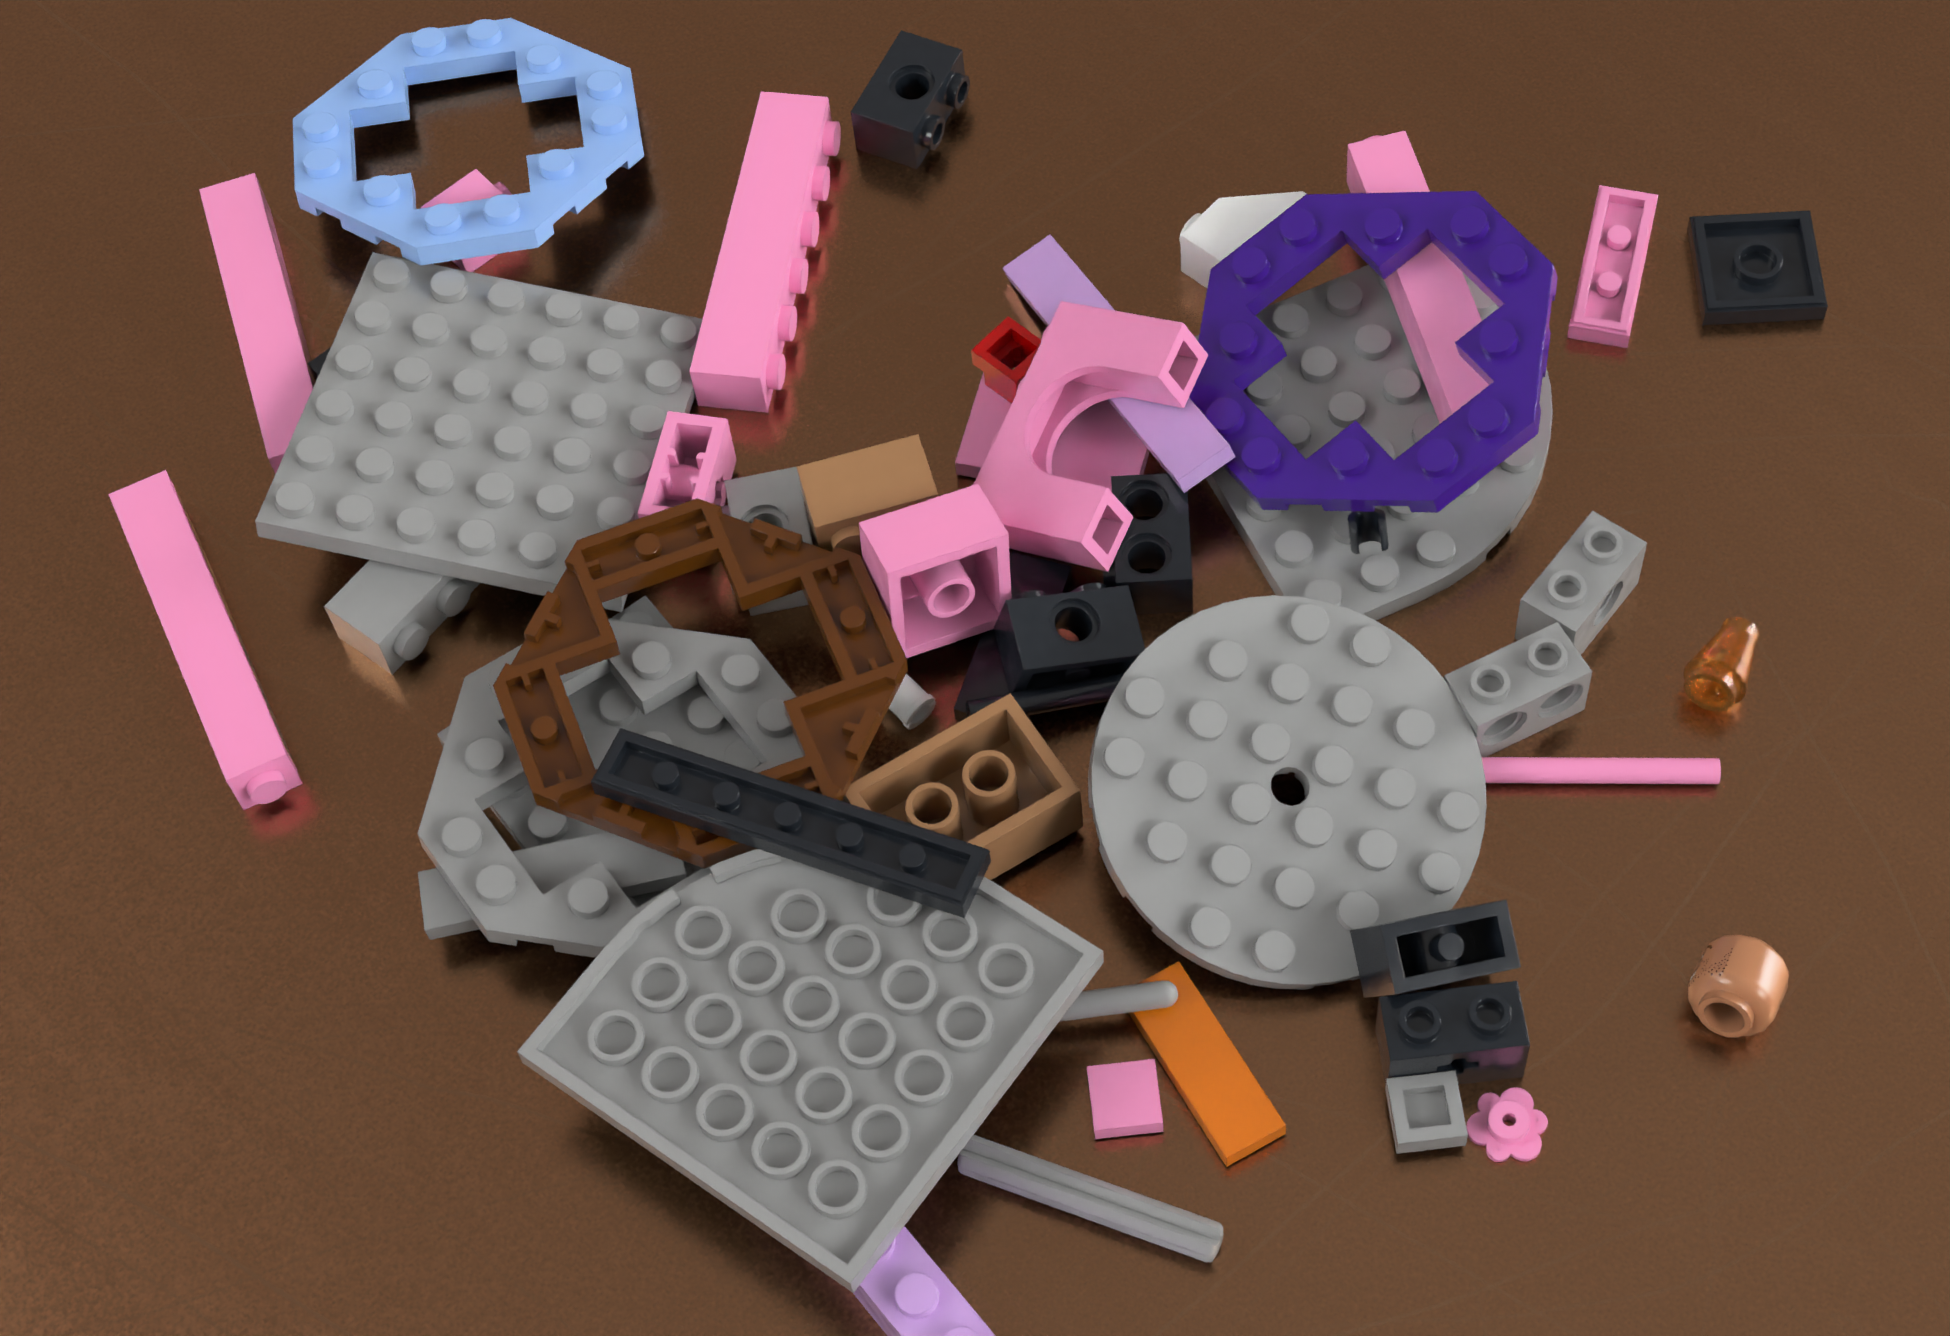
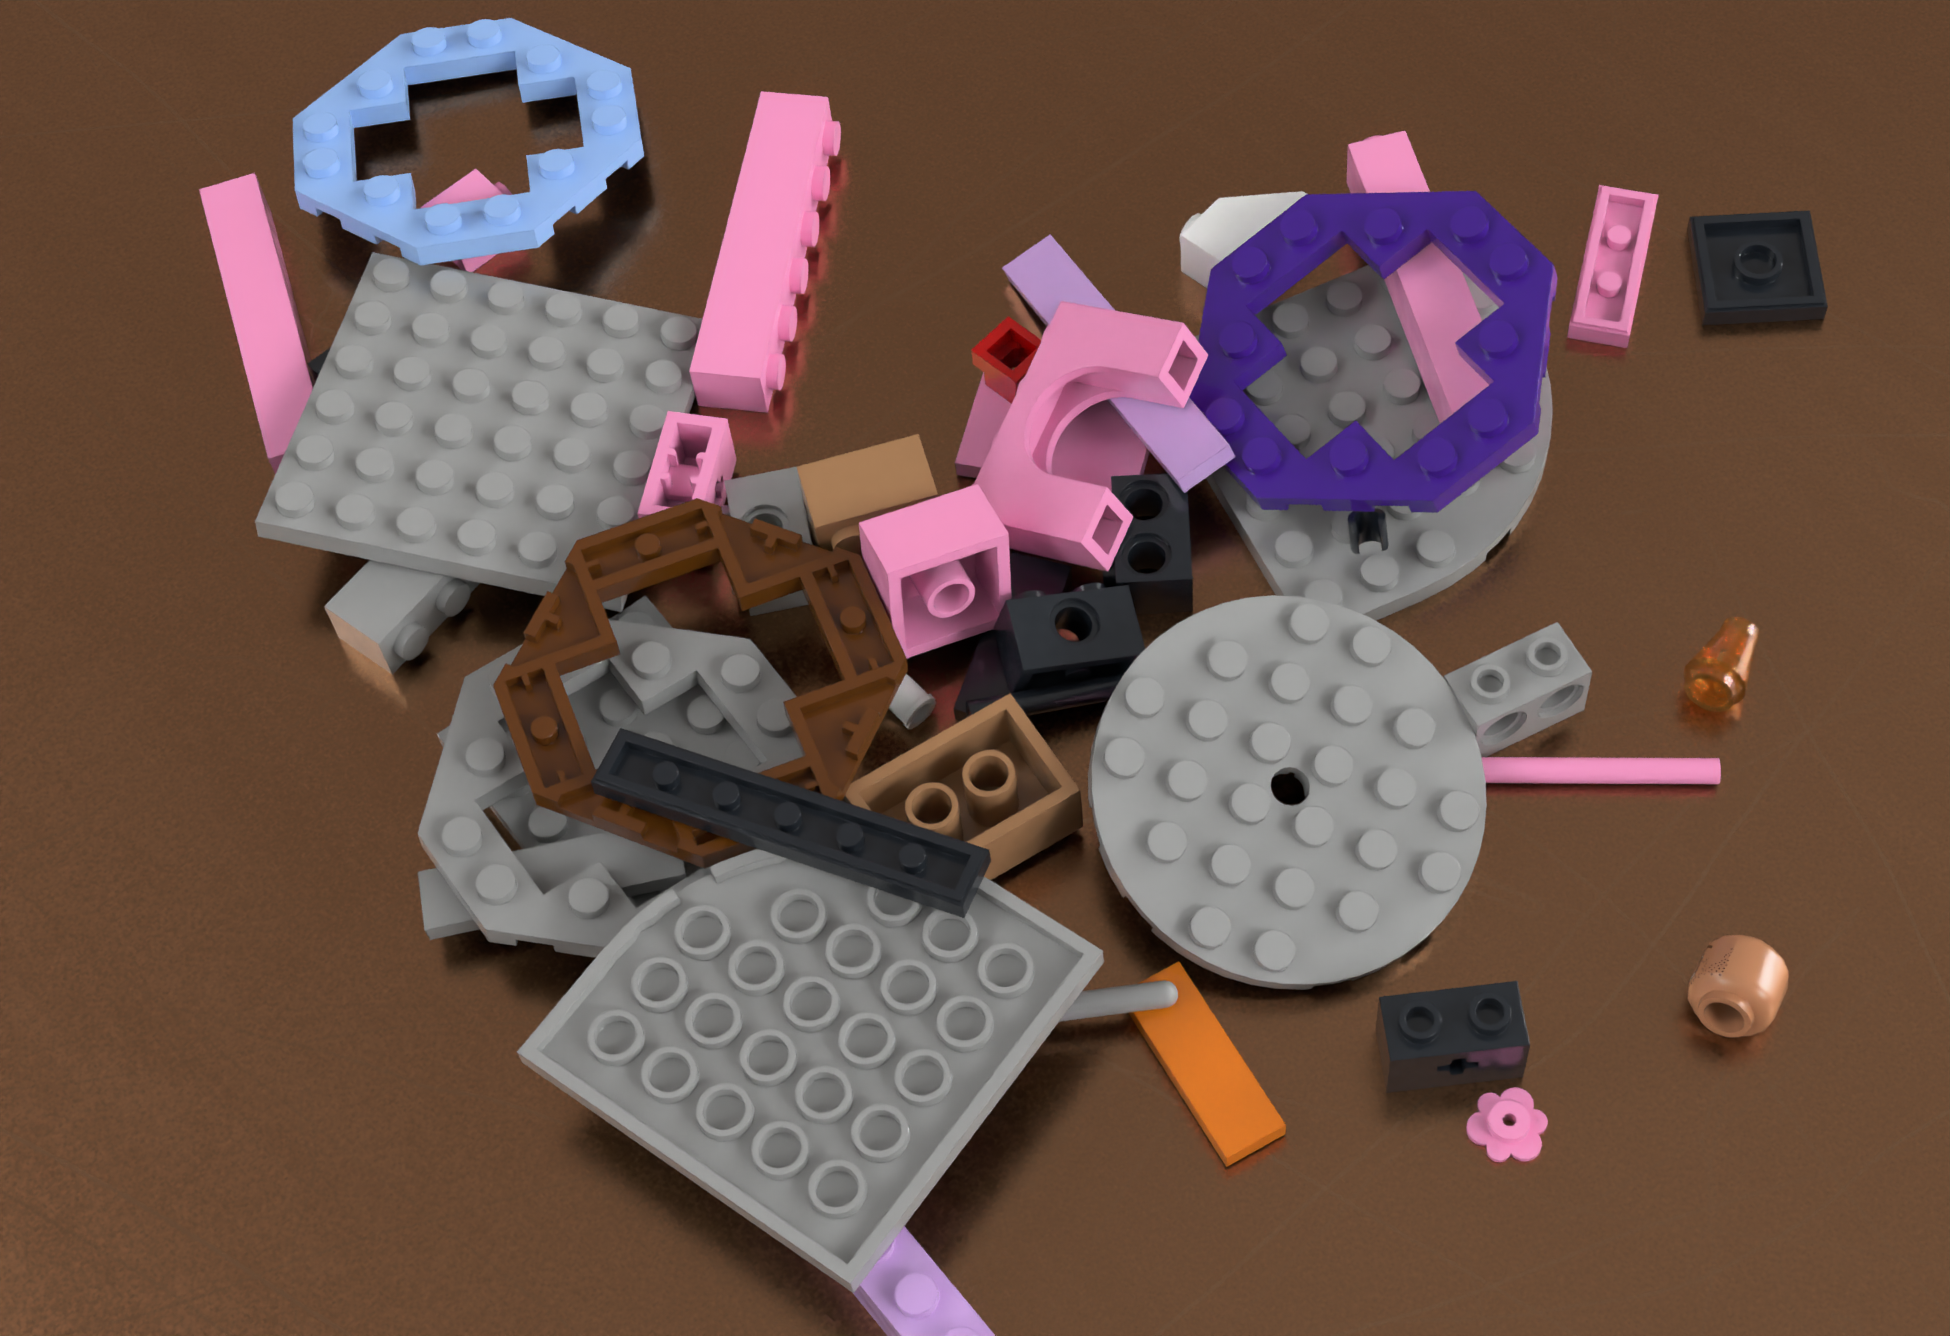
bright pink brick [108,470,303,810] -> none
black brick [851,30,970,169] -> none
light grey axle [957,1135,1224,1263] -> none
bright pink tile [1087,1059,1163,1139] -> none
black brick [1350,899,1521,998] -> none
light grey plate [1385,1070,1468,1154] -> none
light grey brick [1514,510,1647,654] -> none

